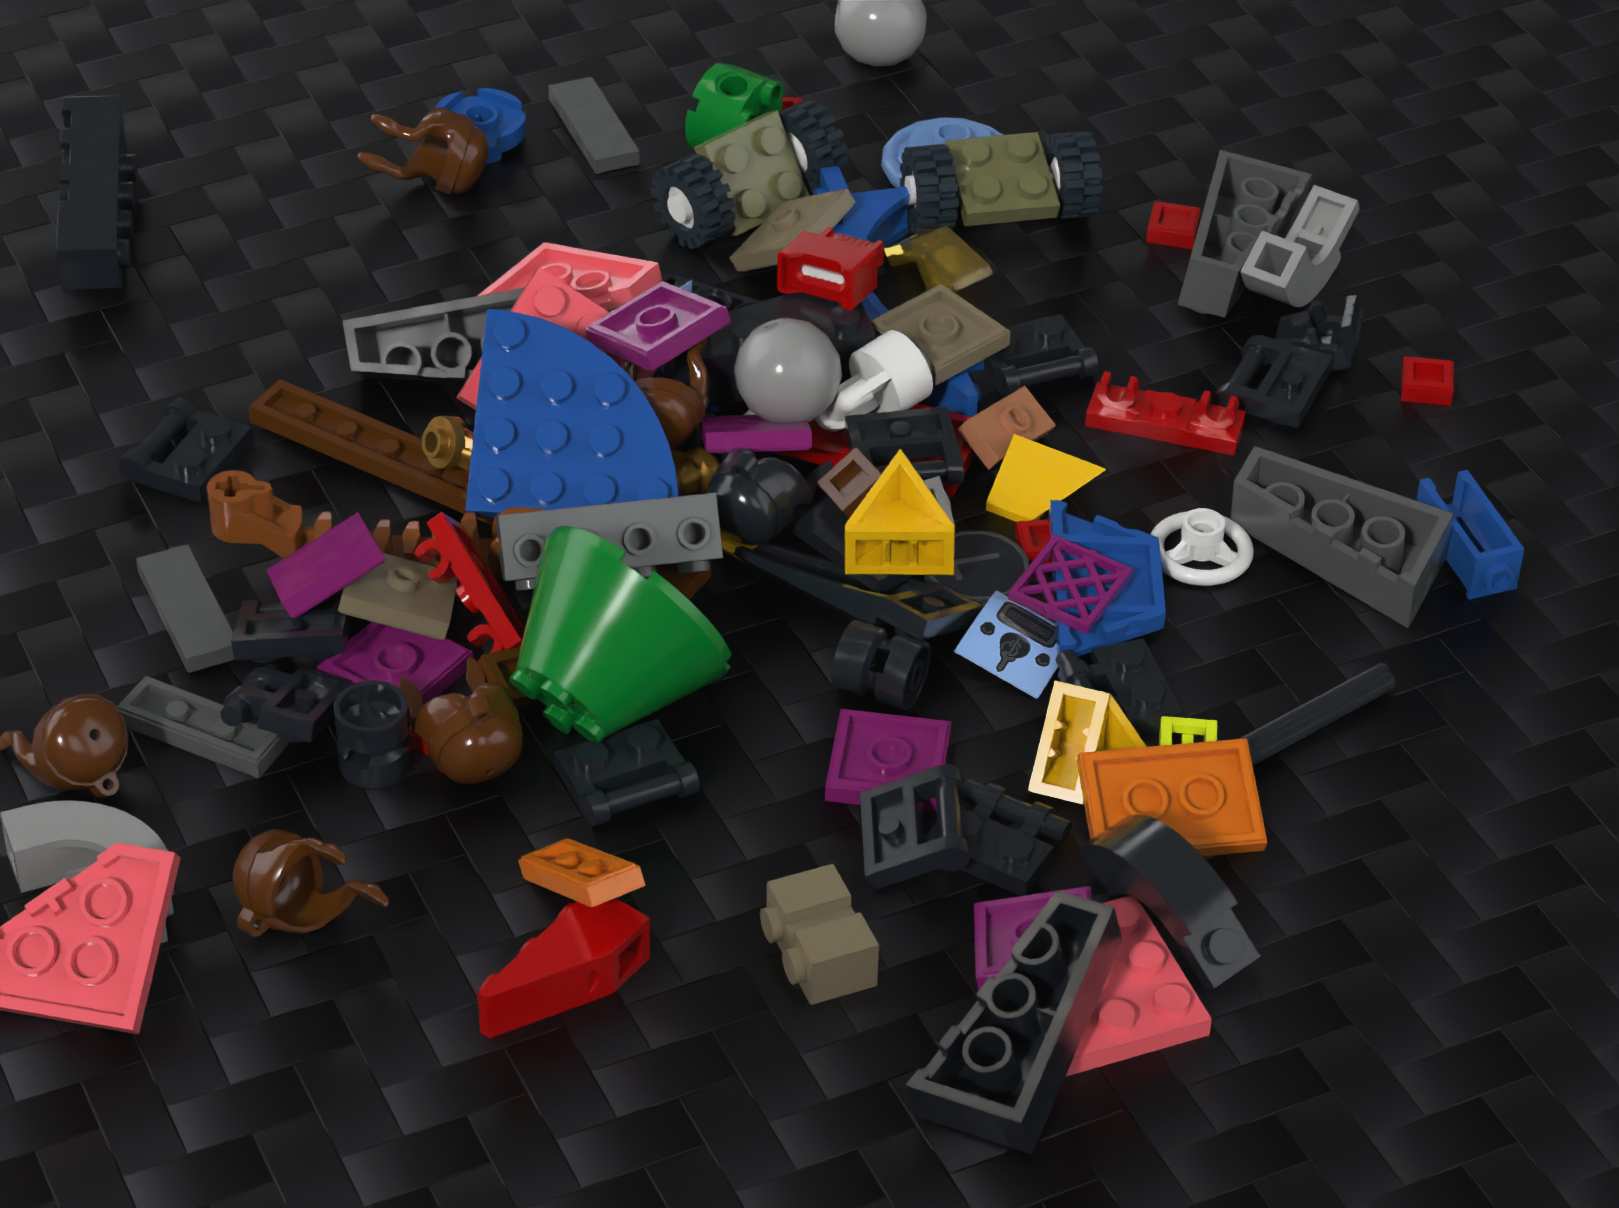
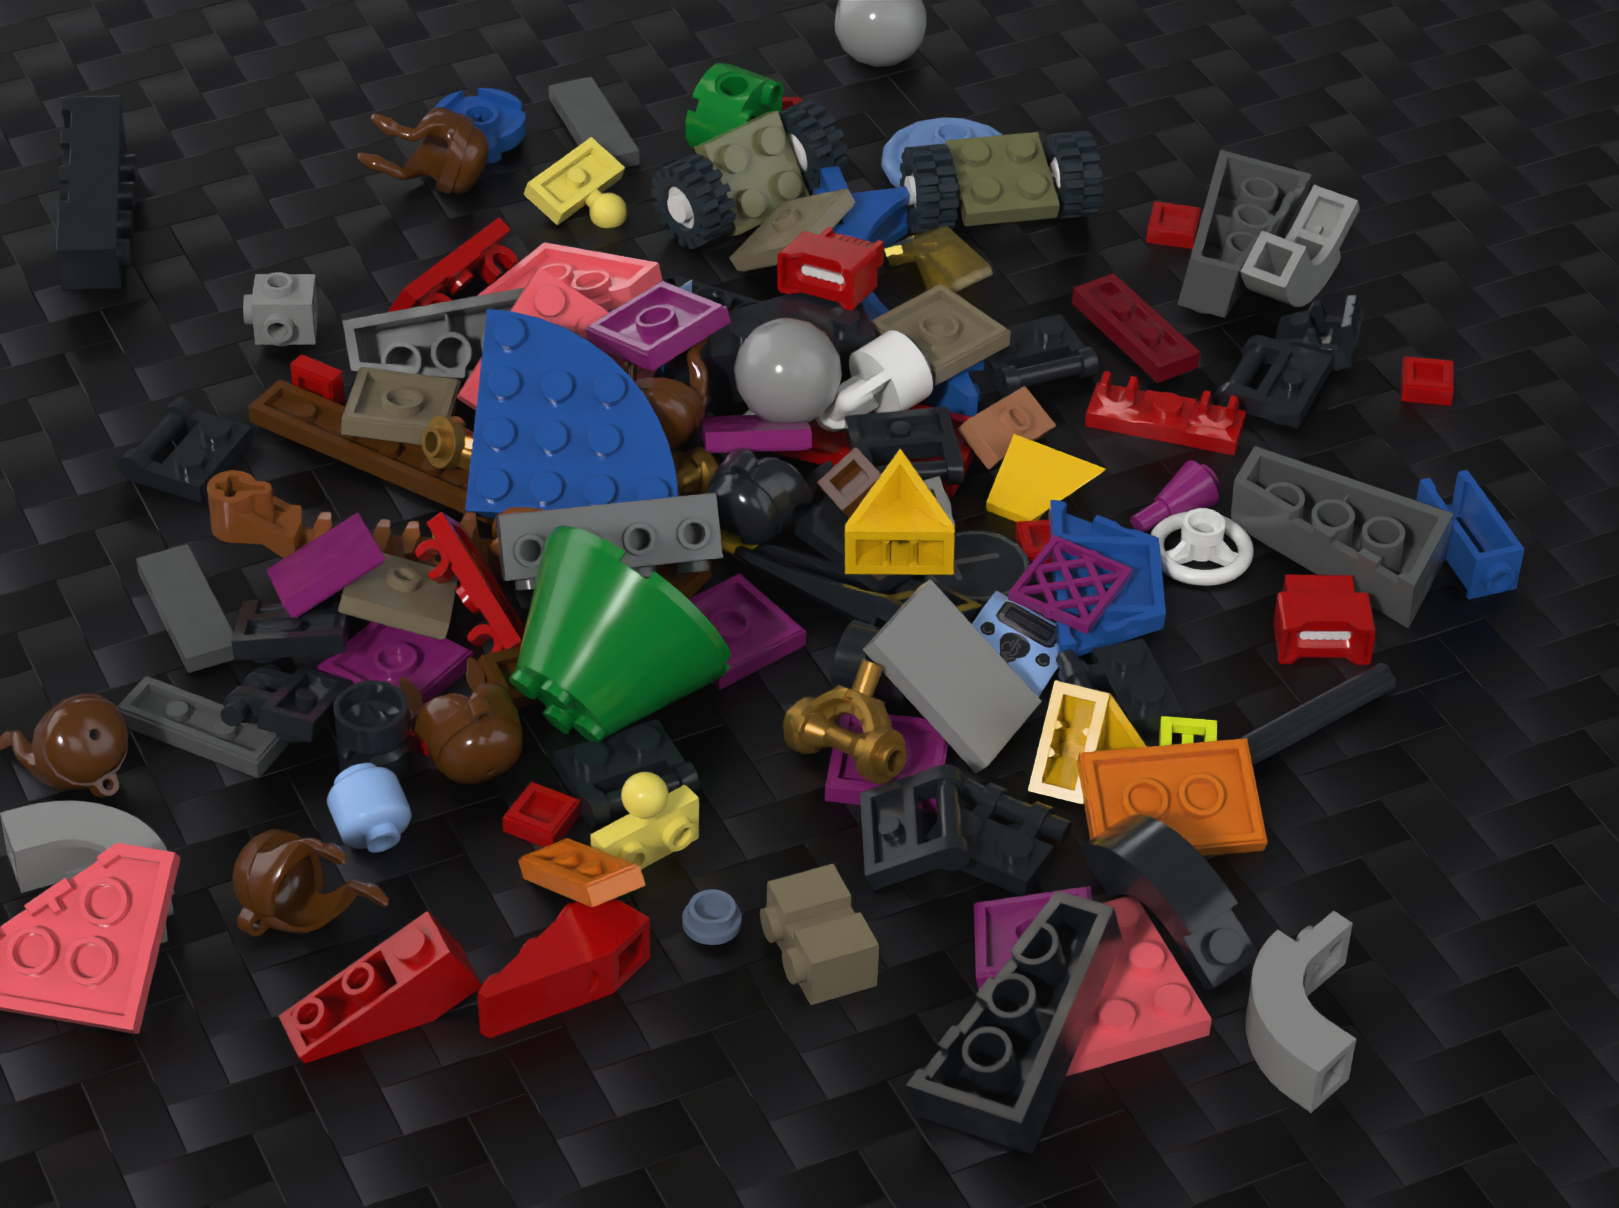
none -> light grey brick [243,272,319,346]
none -> red slope [279,911,482,1064]
none -> red tile [290,354,345,406]
none -> light blue head [327,763,412,852]
none -> dark tan plate [341,367,461,445]
none -> red plate [387,217,518,312]
none -> red tile [502,782,581,847]
none -> light yellow plate [523,137,627,228]
none -> light yellow plate [591,772,699,870]
none -> sand blue plate [682,889,742,945]
none -> magenta tile [688,573,806,690]
none -> pearl gold piece [783,659,907,784]
none -> light grey tile [863,579,1042,773]
none -> dark red plate [1072,273,1200,383]
none -> magenta cone [1130,460,1220,533]
none -> light grey arch [1245,911,1356,1113]
none -> red piece [1273,575,1376,665]

